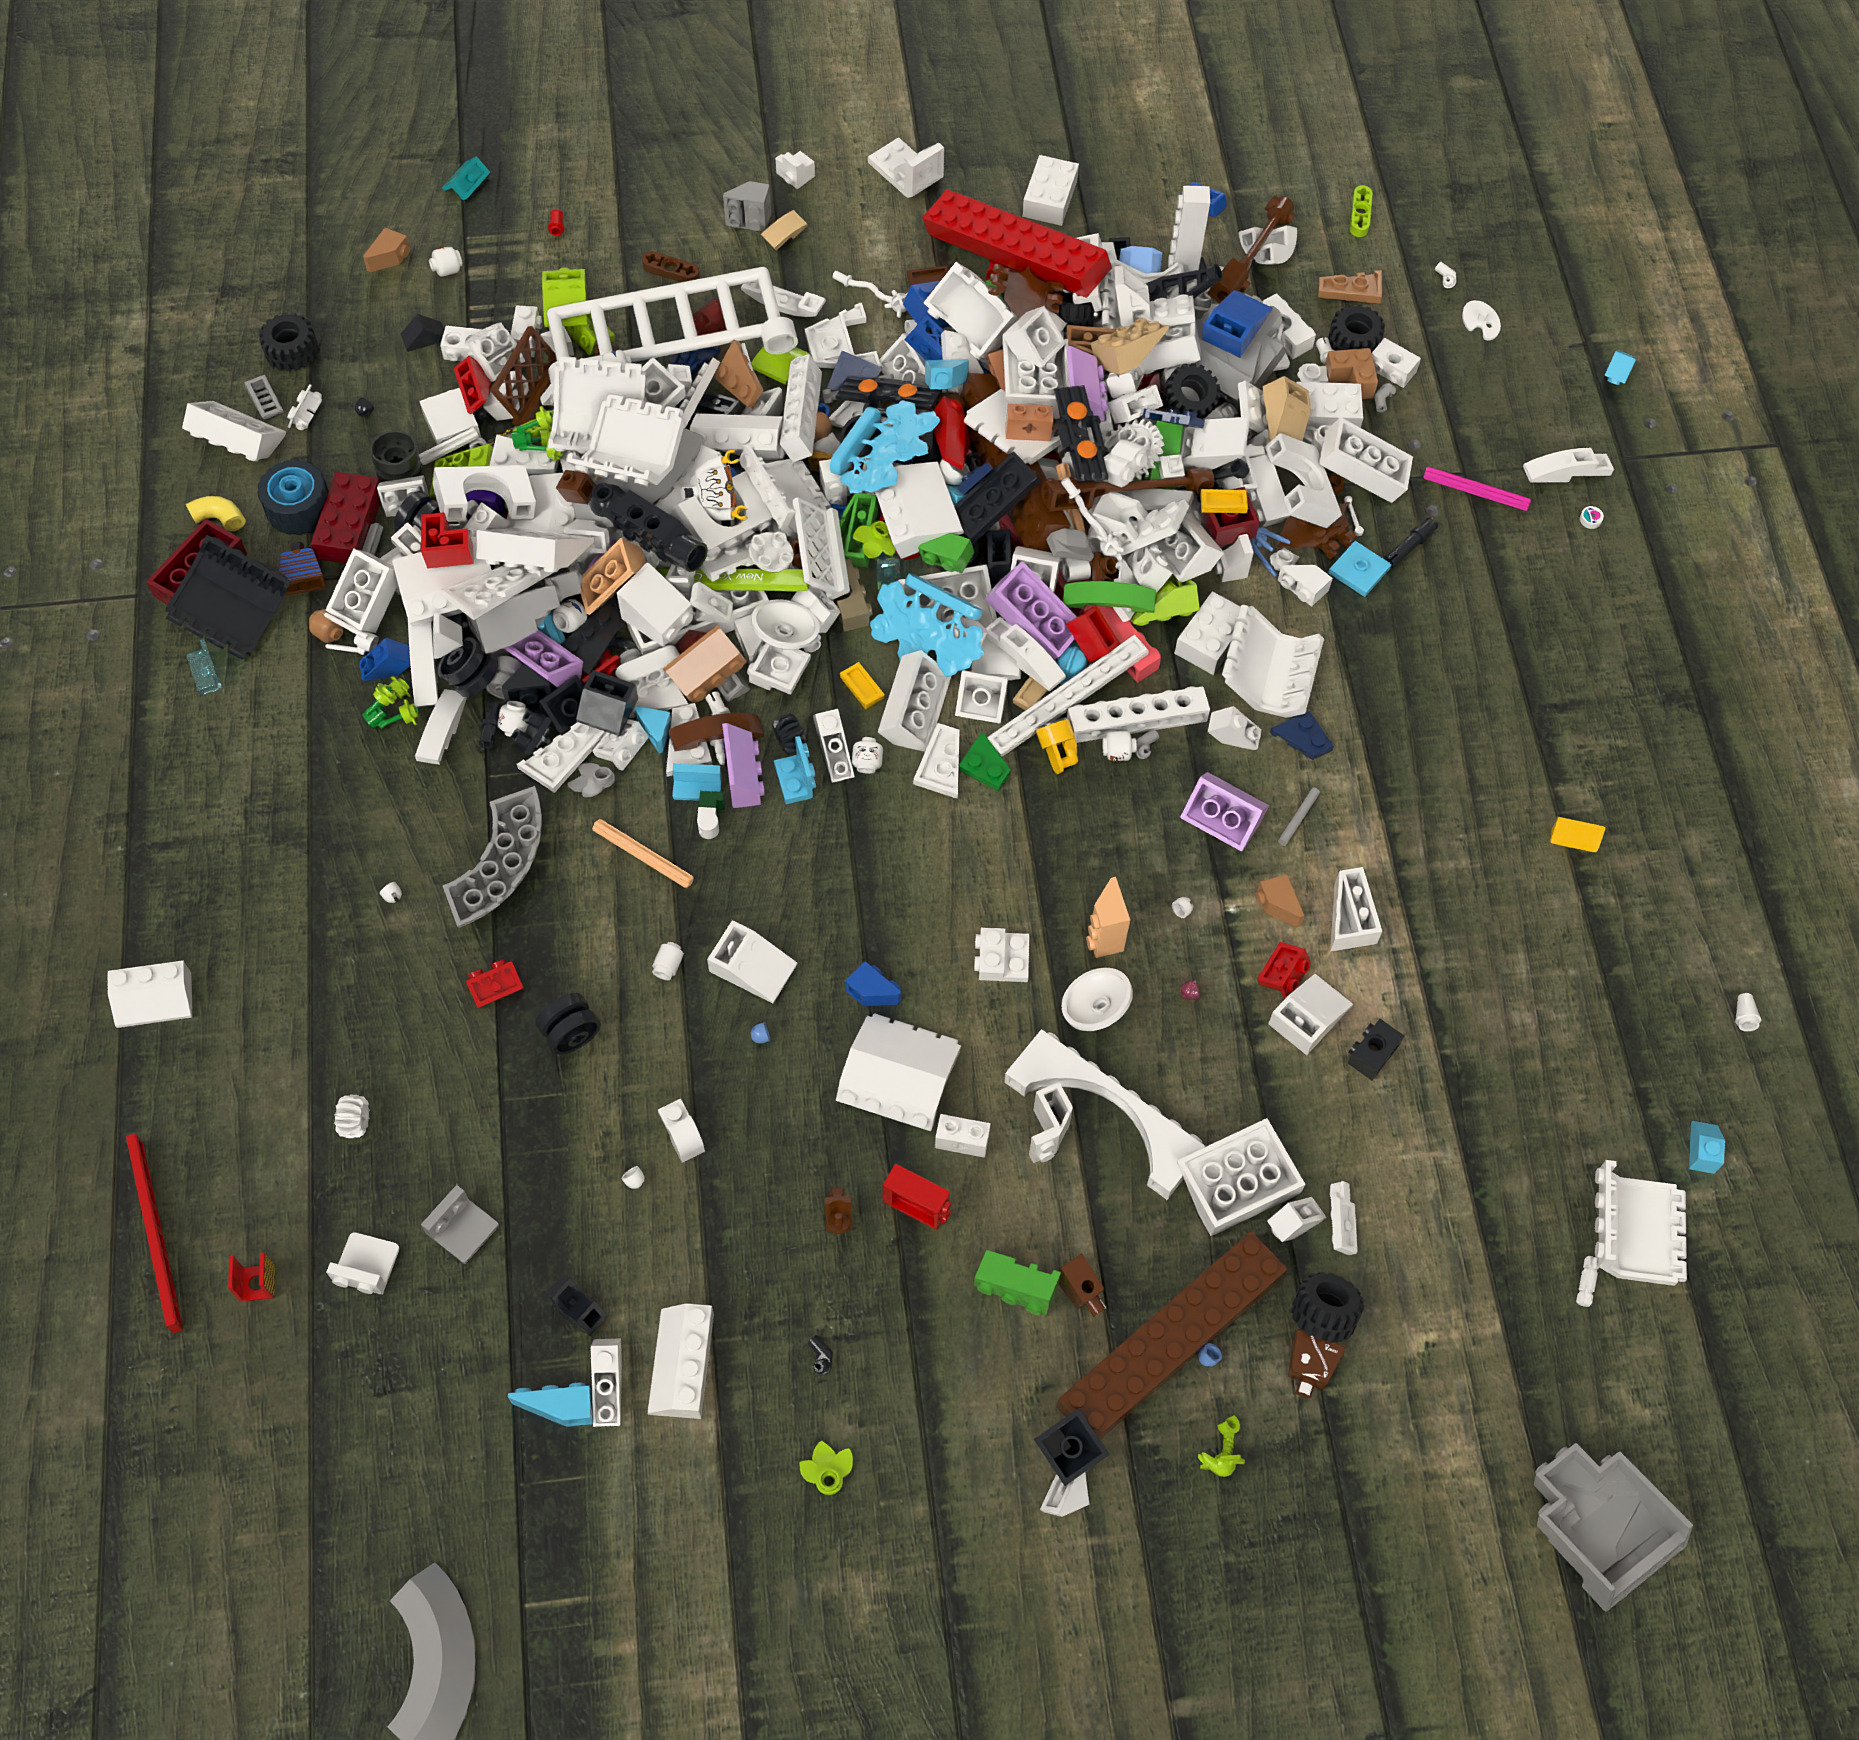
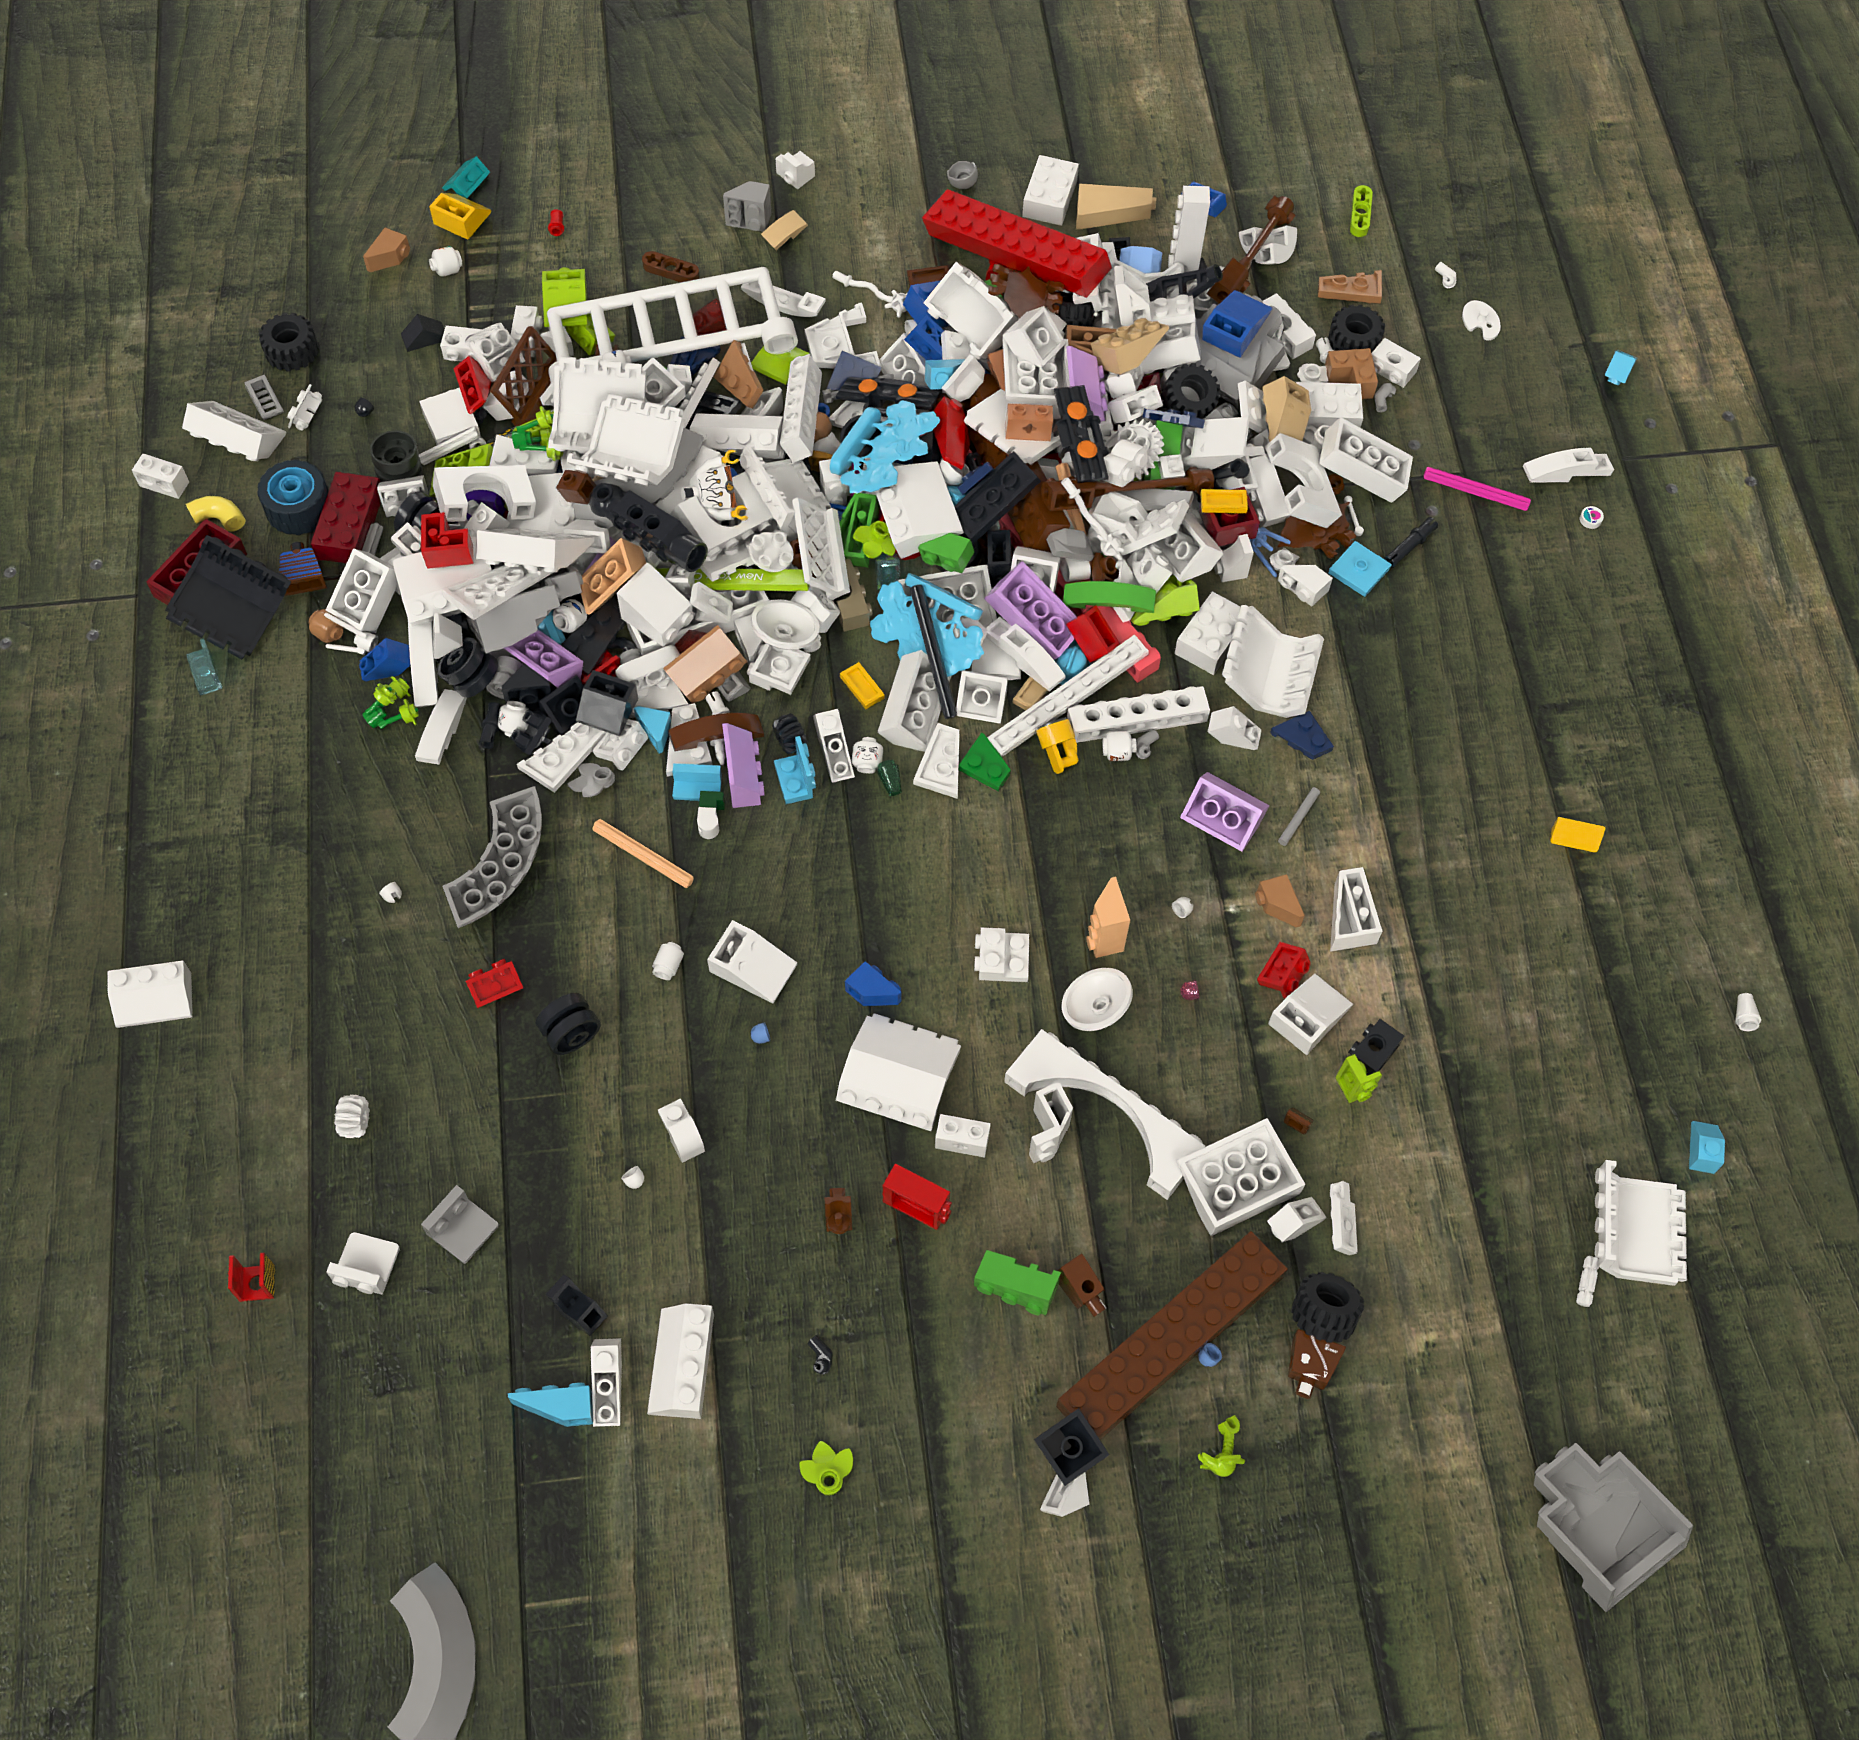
red tile [126,1133,183,1334] -> none
white bracket [868,137,944,198] -> none
none -> white brick [132,454,189,499]
none -> yellow slope [429,193,491,240]
none -> clear green cone [876,760,902,796]
none -> black axle [910,584,957,719]
none -> white slope [942,354,985,402]
none -> light grey hair [947,161,978,189]
none -> tan slope [1076,184,1156,229]
none -> reddish brown slope [1283,1107,1314,1135]
none -> lime bracket [1335,1054,1382,1103]

